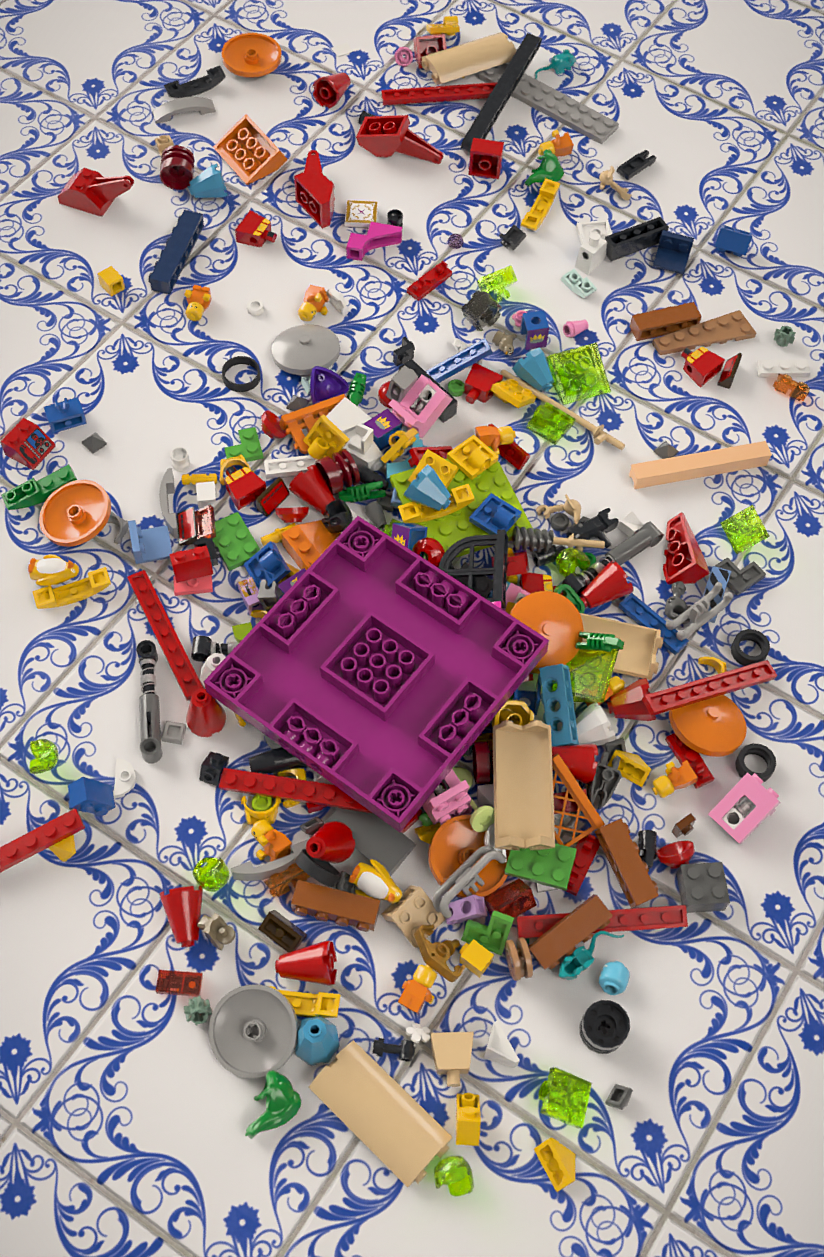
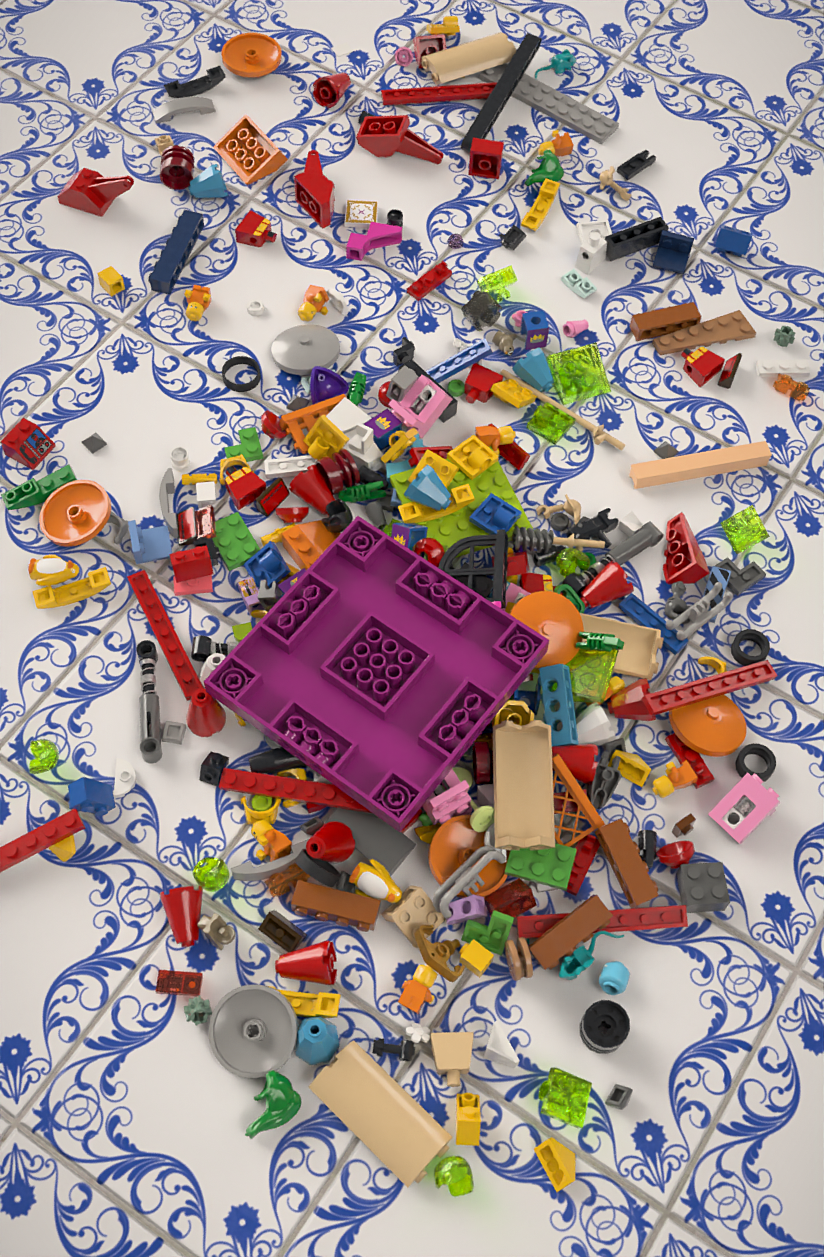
blue brick [44,397,87,434] -> none

